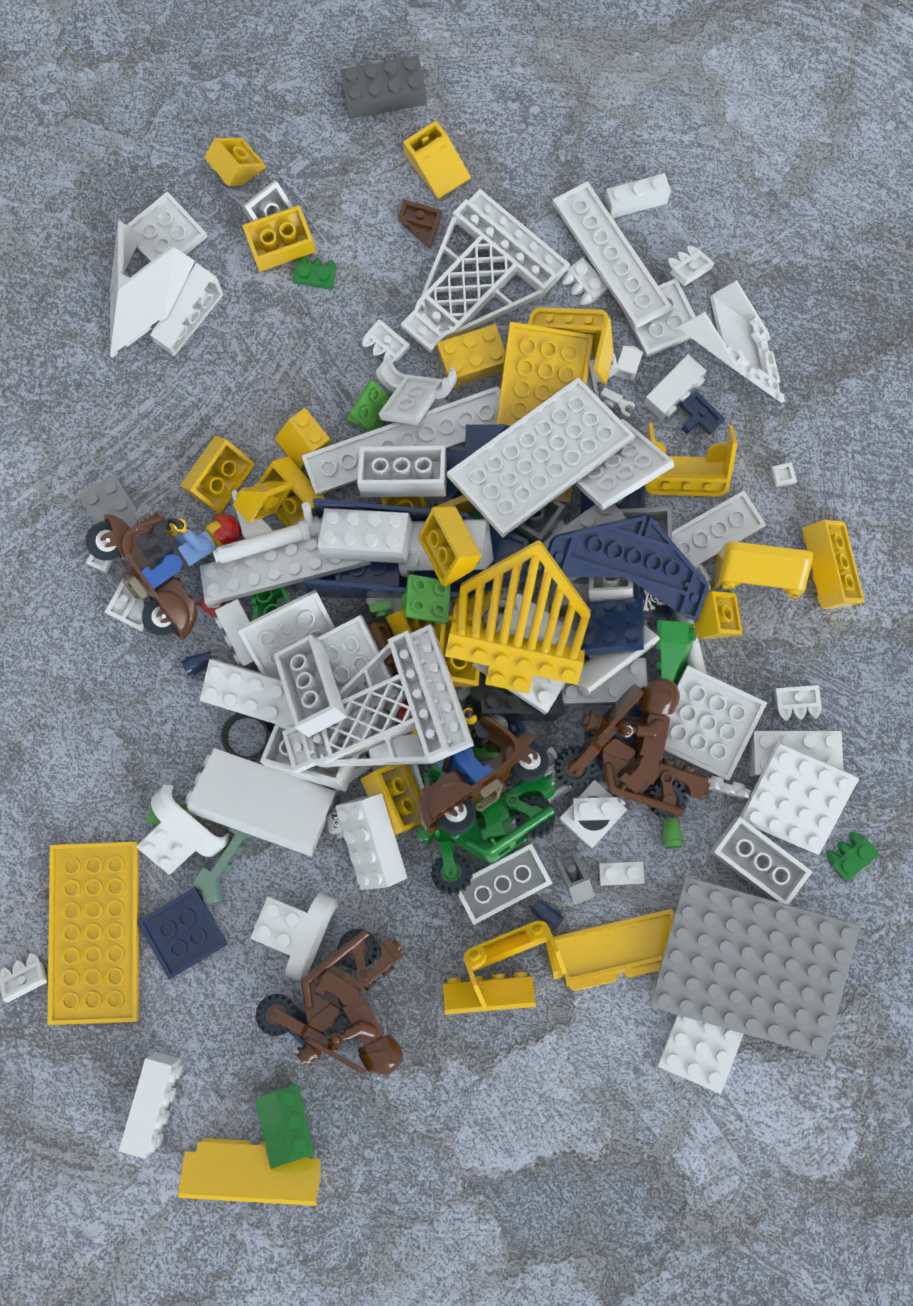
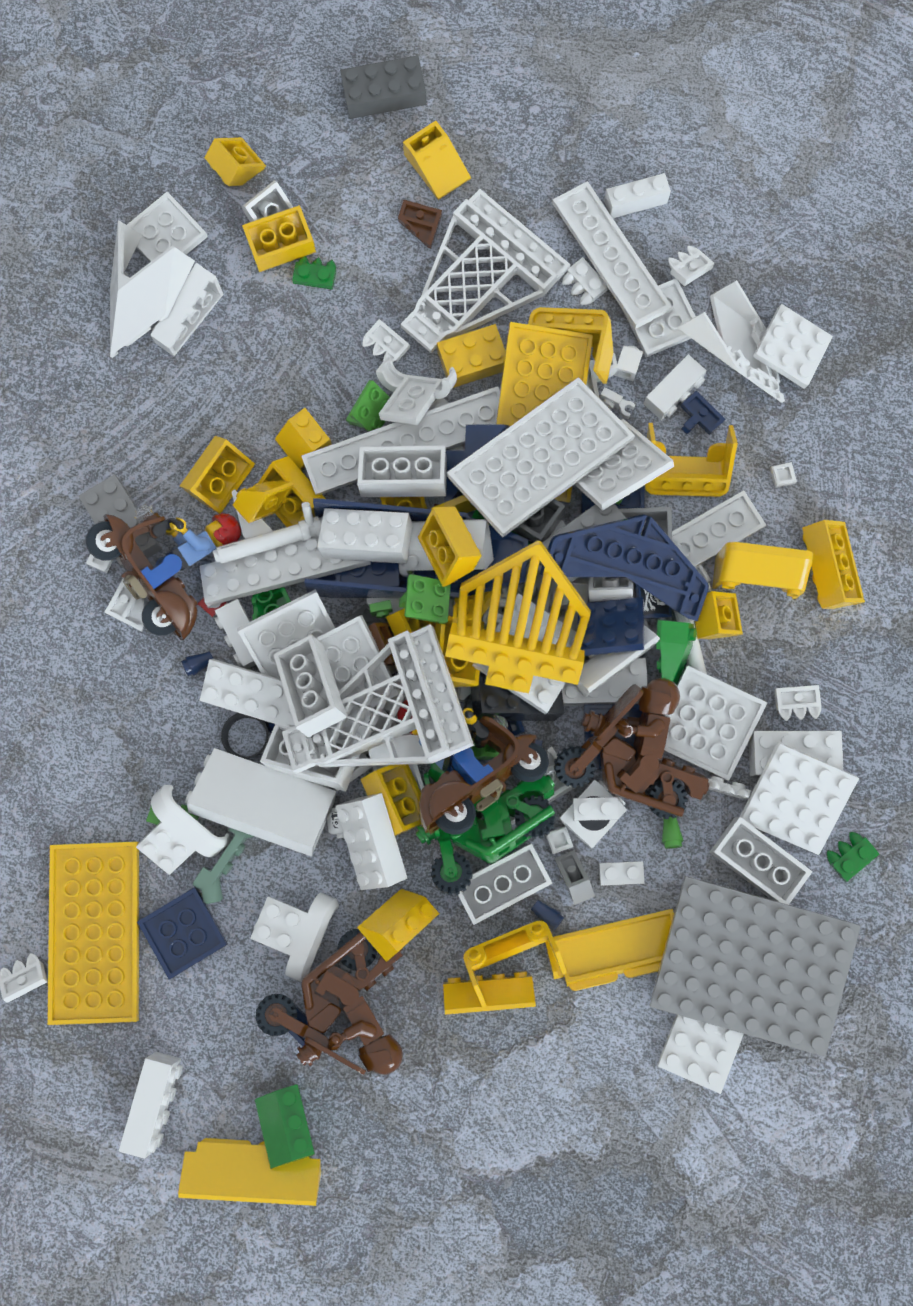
none -> yellow slope [357,889,440,962]
none -> white tile [545,826,573,854]
none -> white plate [753,304,833,389]

